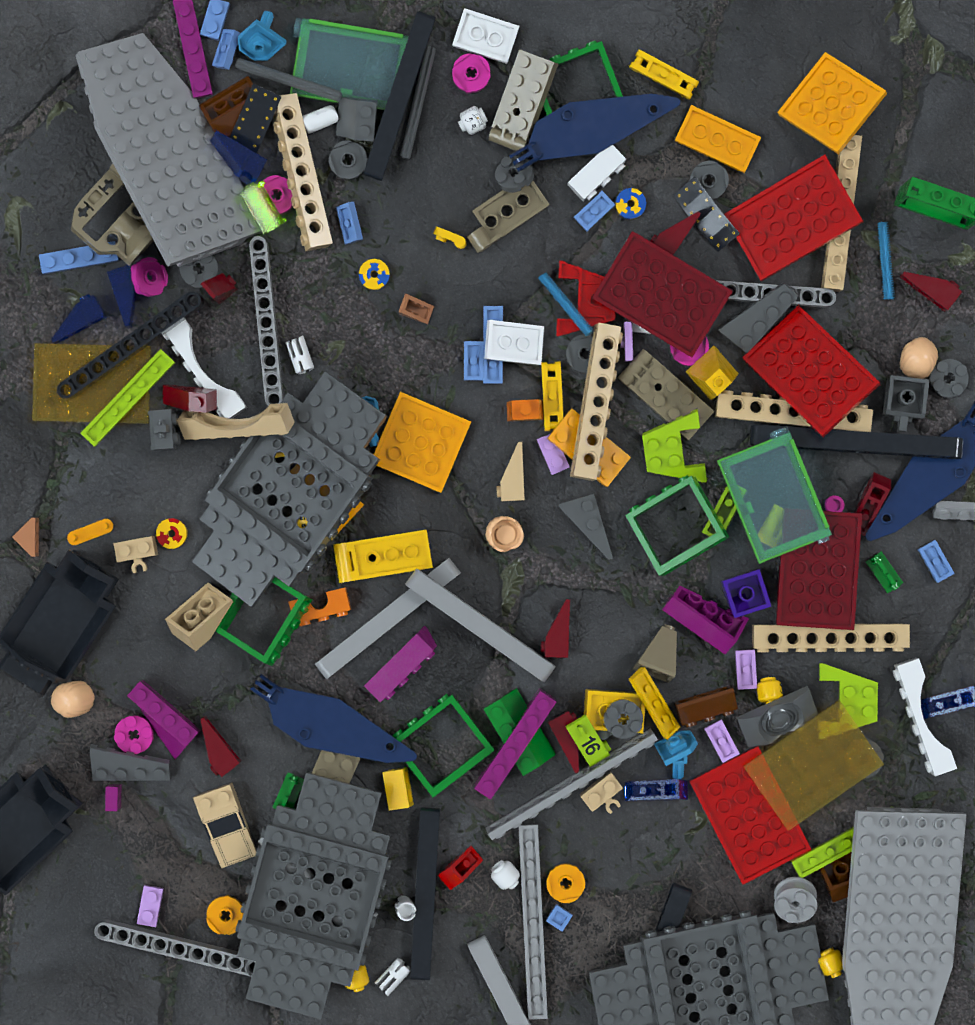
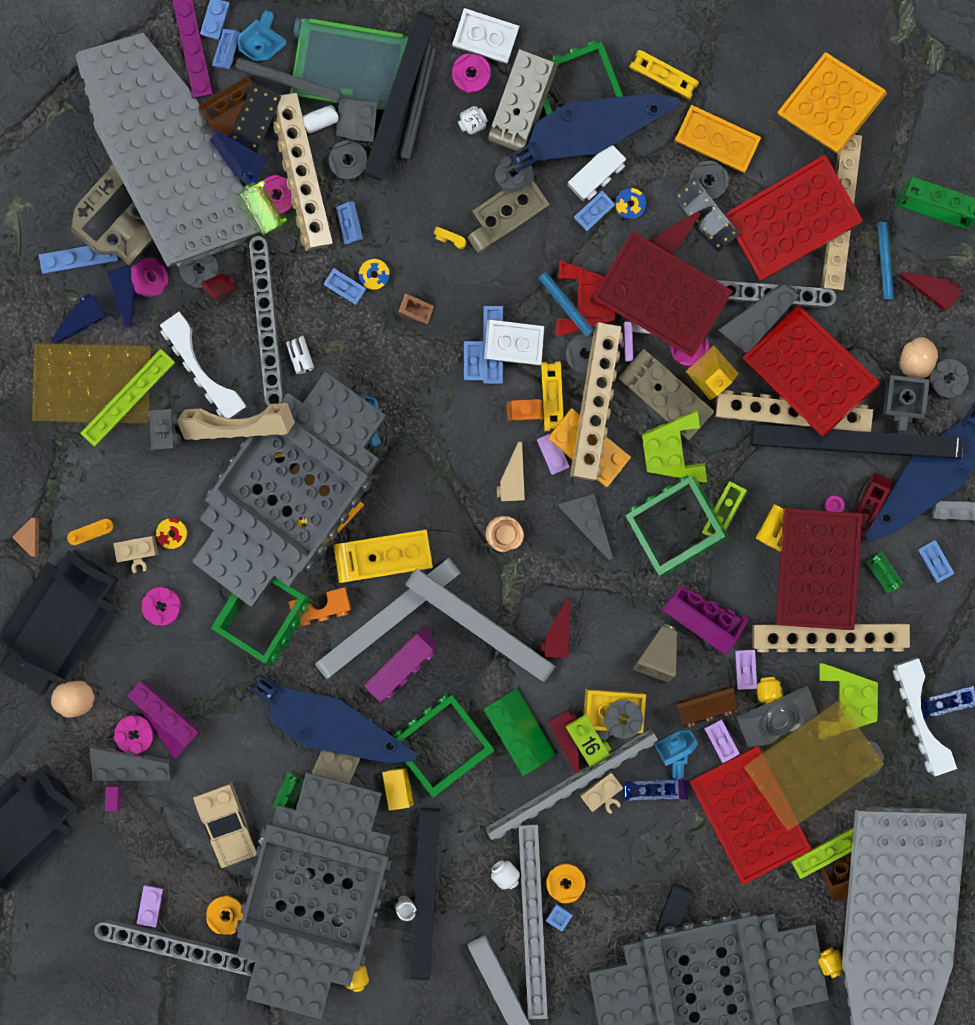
black beam [57,292,204,399] -> none
dark red slope [163,384,217,413] -> none
tan slope [165,583,233,651] -> none
dark red slope [201,716,241,777] -> none
light orange plate [374,392,471,493] -> none
white arm [375,958,411,996] -> none
red slope [438,846,483,890] -> none
magenta arch [474,688,556,800] -> none
yellow tile [629,667,680,740] -> none
clear light blue door [717,427,832,564] -> none
dark purple slope [721,569,771,618] -> none
light grey wheel [774,877,817,923] -> none
none -> dark pink plate [142,587,181,626]
none -> medium blue plate [323,268,366,305]

